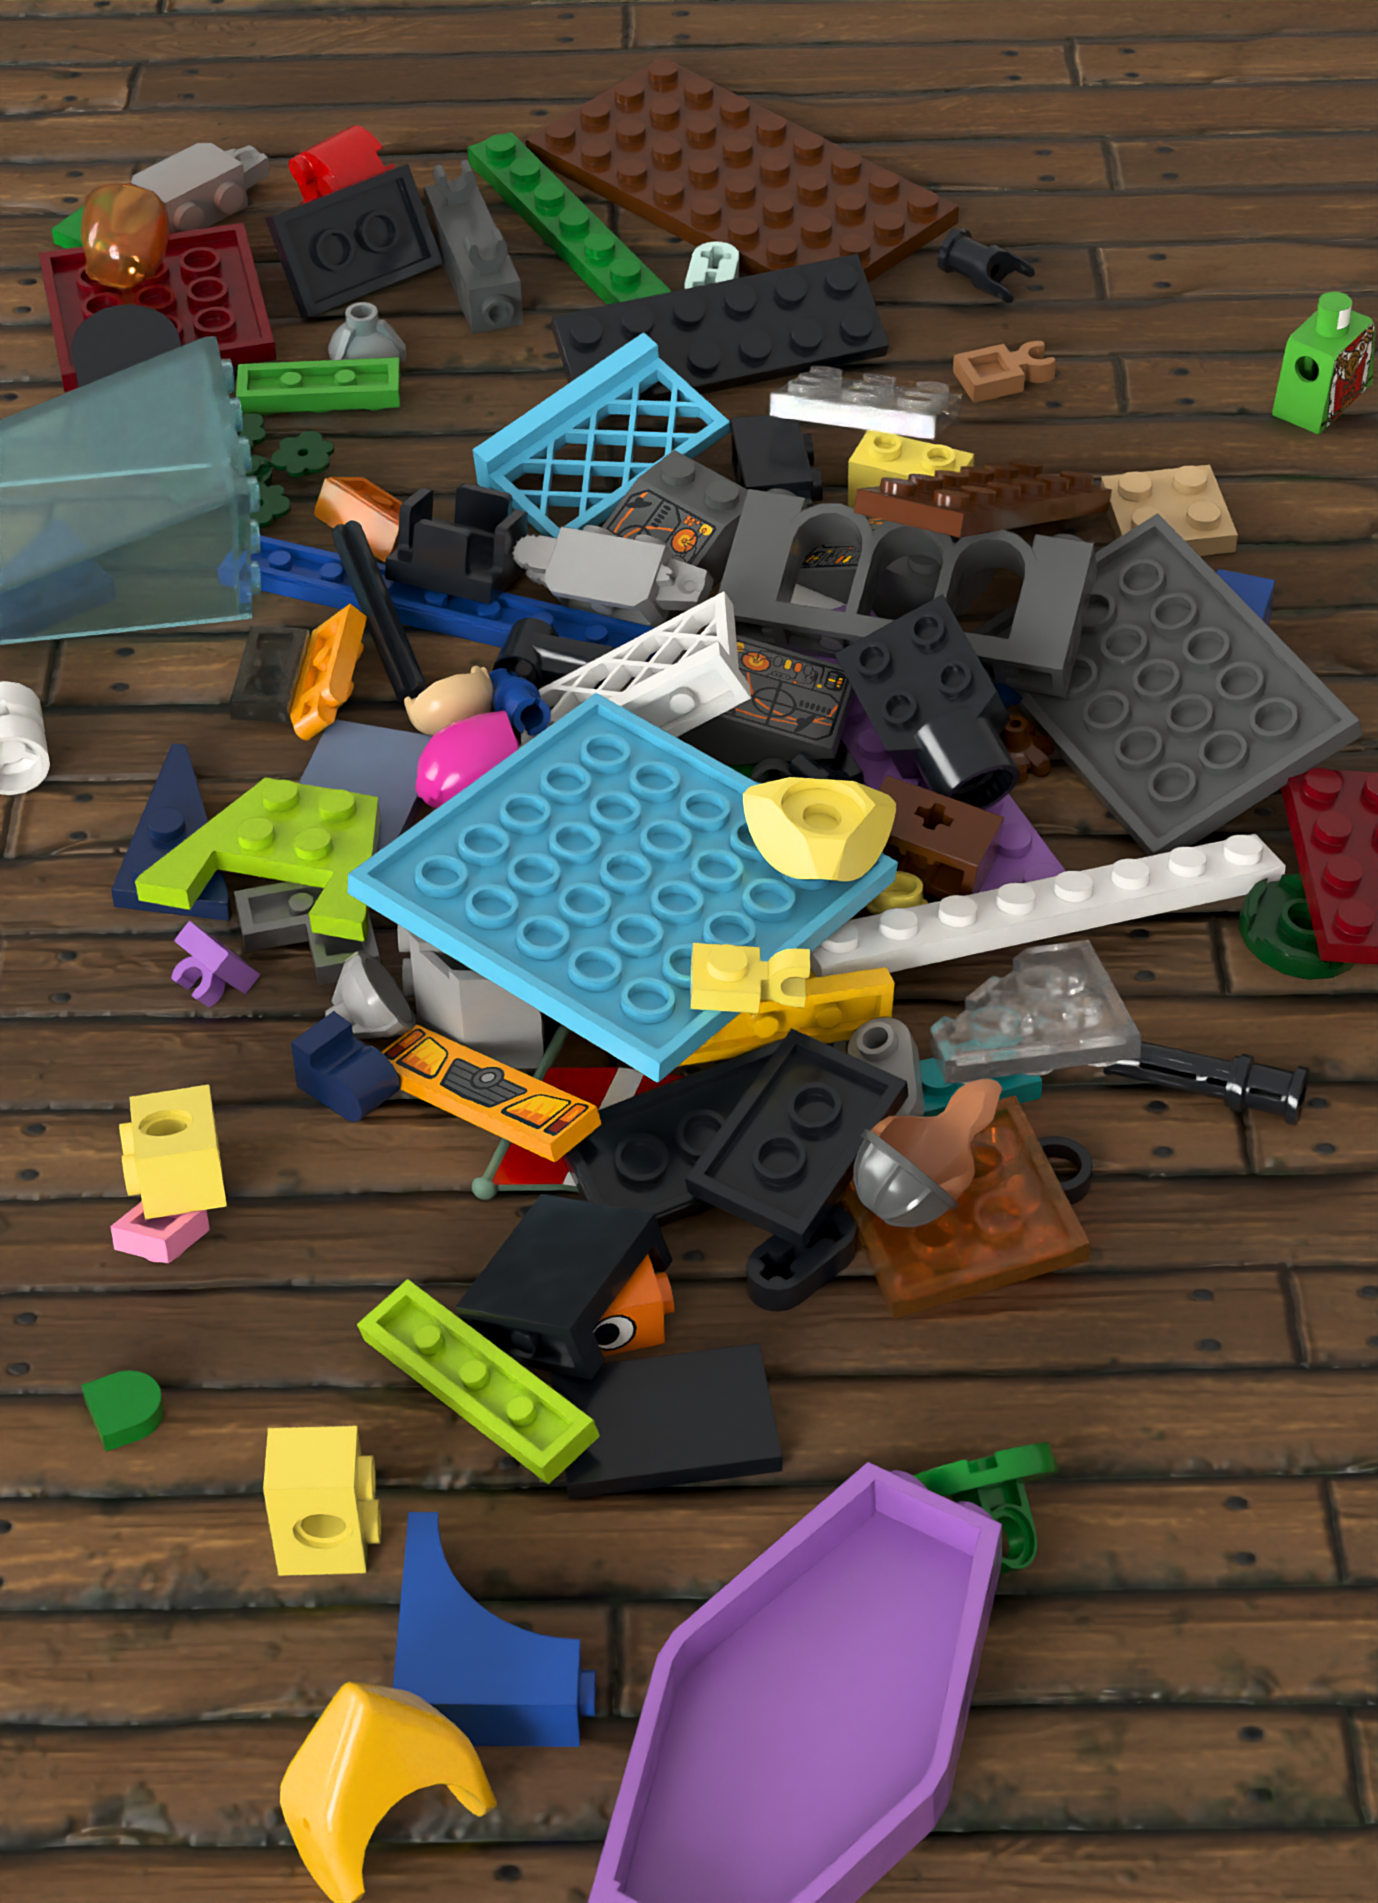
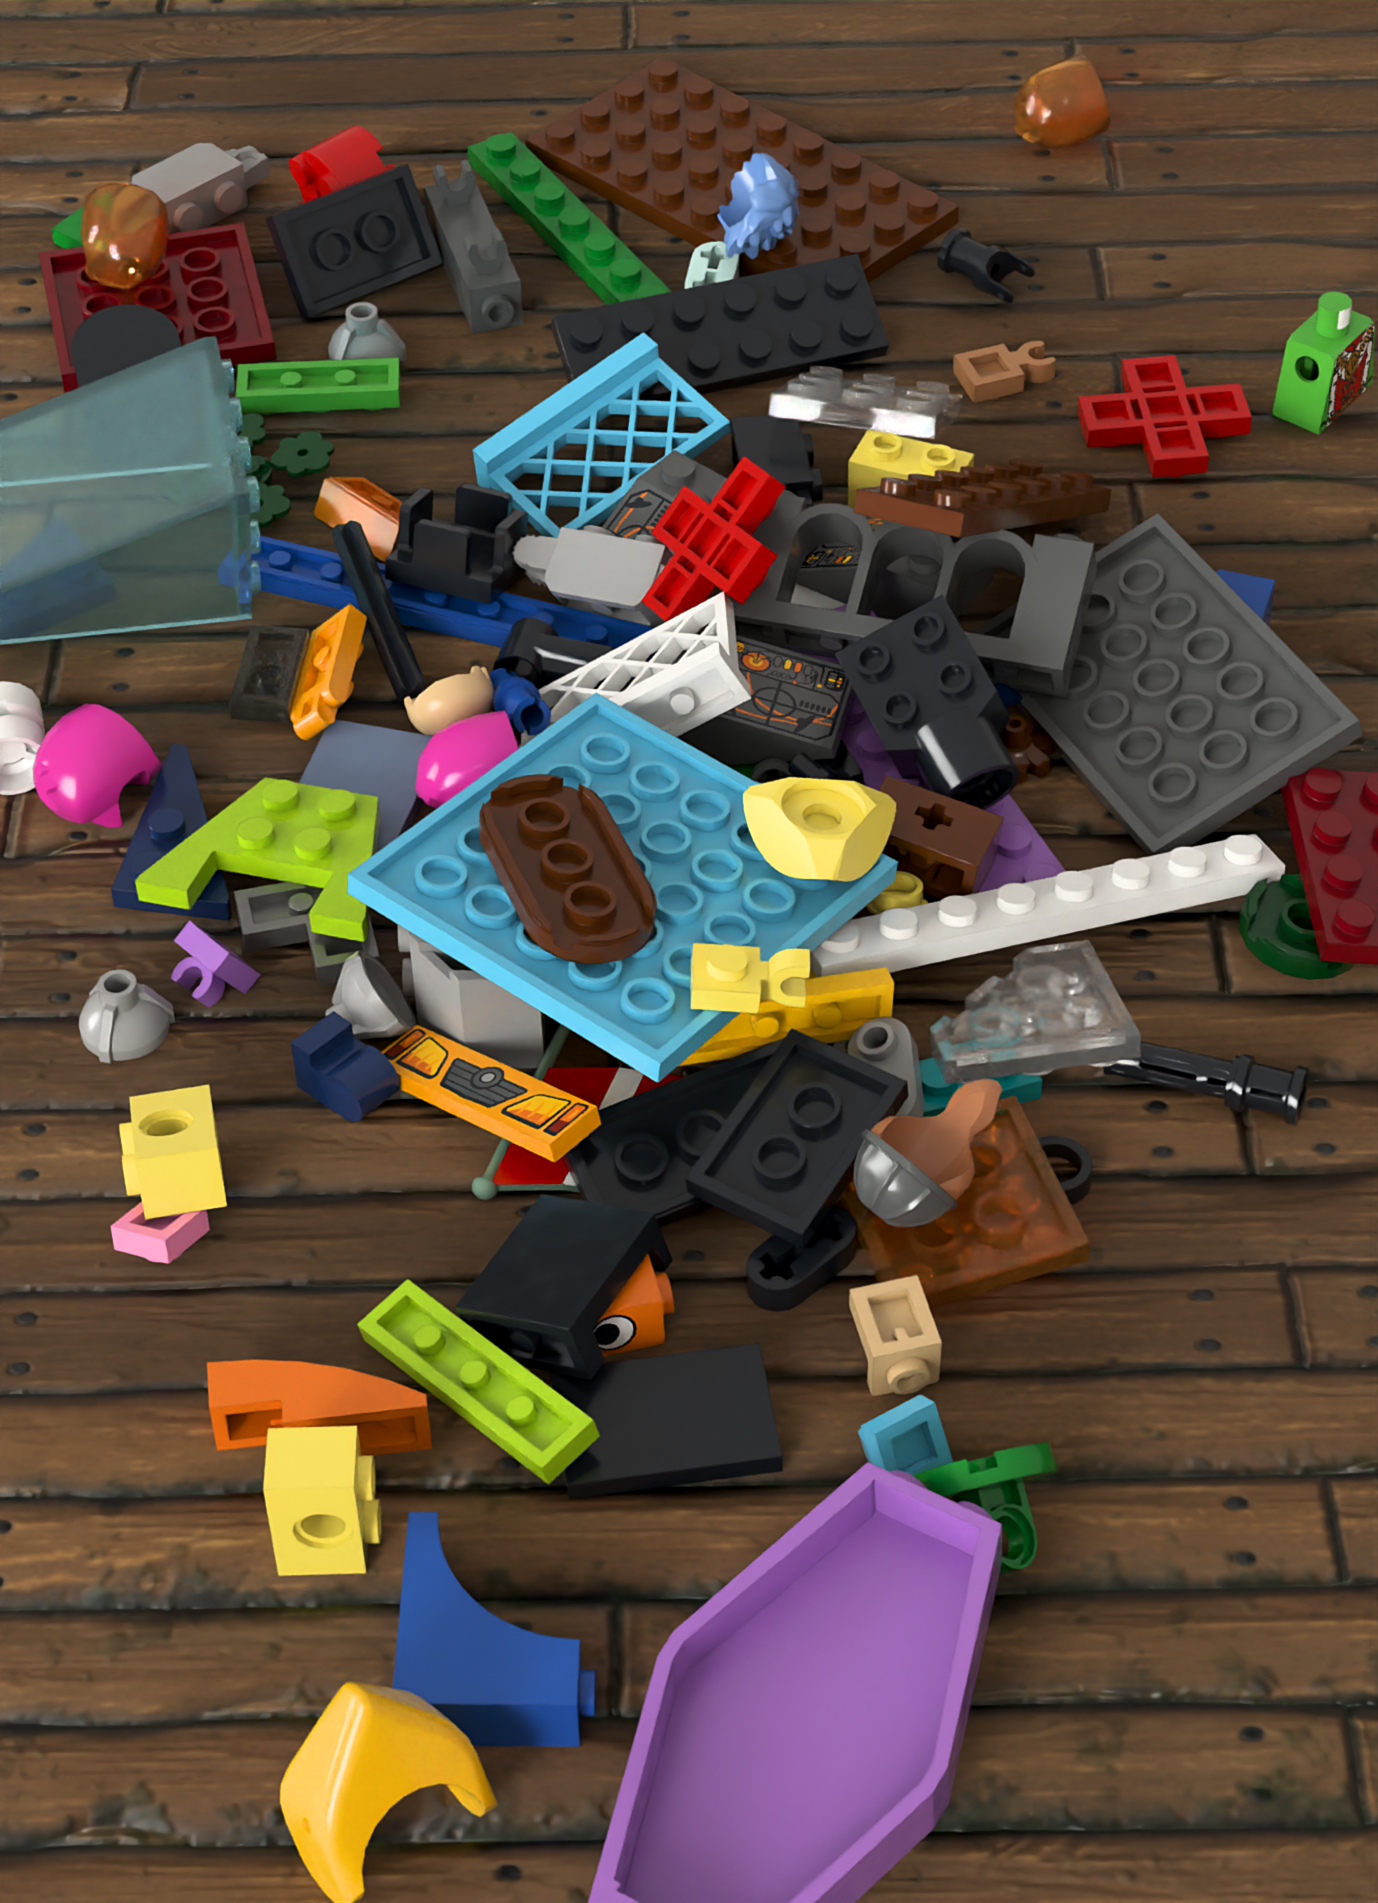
green tile [81,1370,164,1452] -> none
tan plate [1100,465,1238,556] -> none
none -> dark pink piece [33,704,163,828]
none -> light grey piece [79,969,175,1064]
none -> orange slope [207,1359,432,1456]
none -> reddish brown tile [478,774,657,964]
none -> red plate [641,456,786,622]
none -> medium blue hair [718,152,800,259]
none -> tan bracket [849,1275,942,1396]
none -> medium azure tile [858,1394,953,1476]
none -> clear orange piece [1014,53,1110,149]
none -> red plate [1077,355,1252,478]

